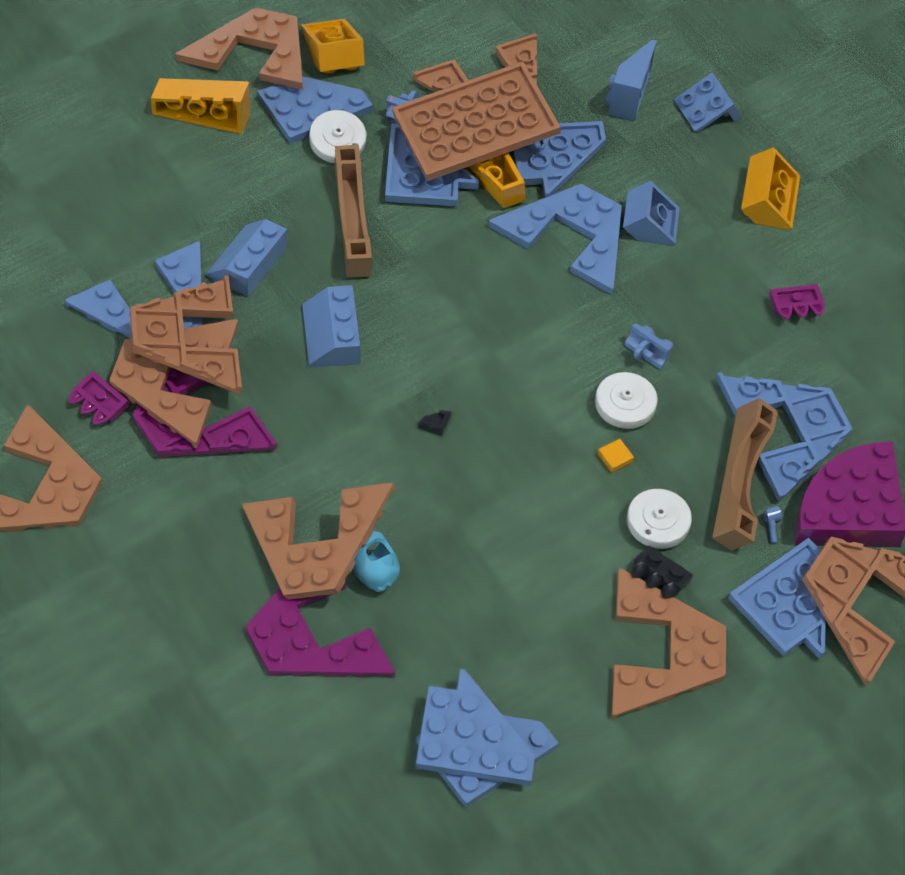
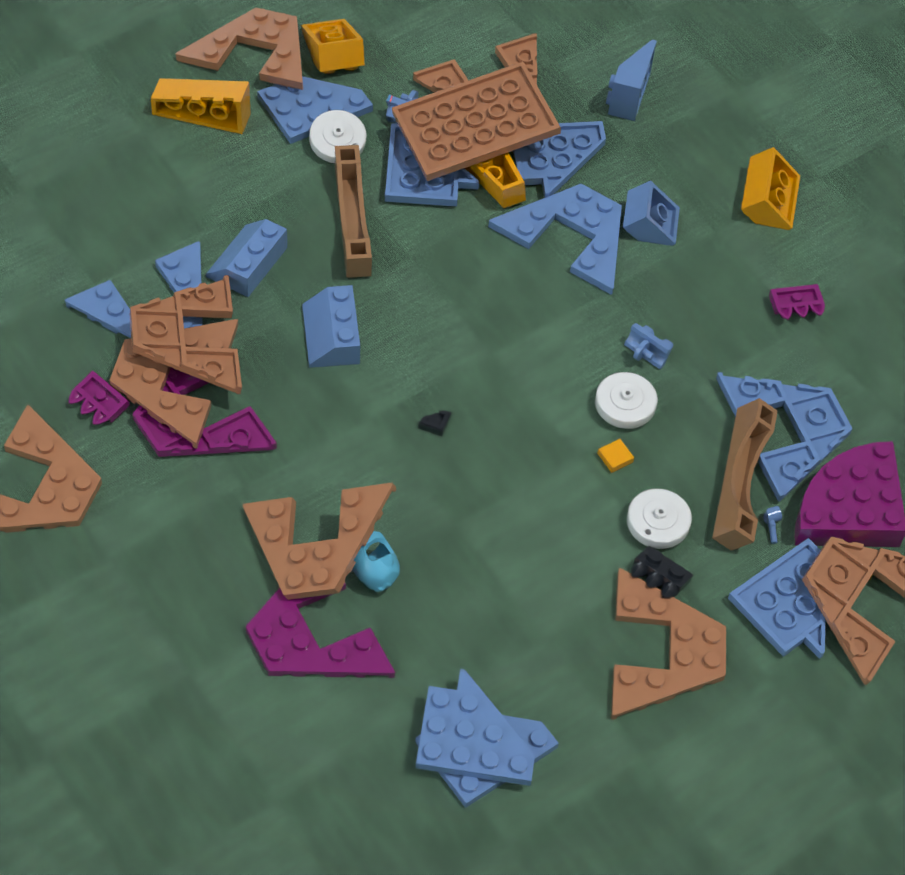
medium blue bracket [675,72,743,133] -> none

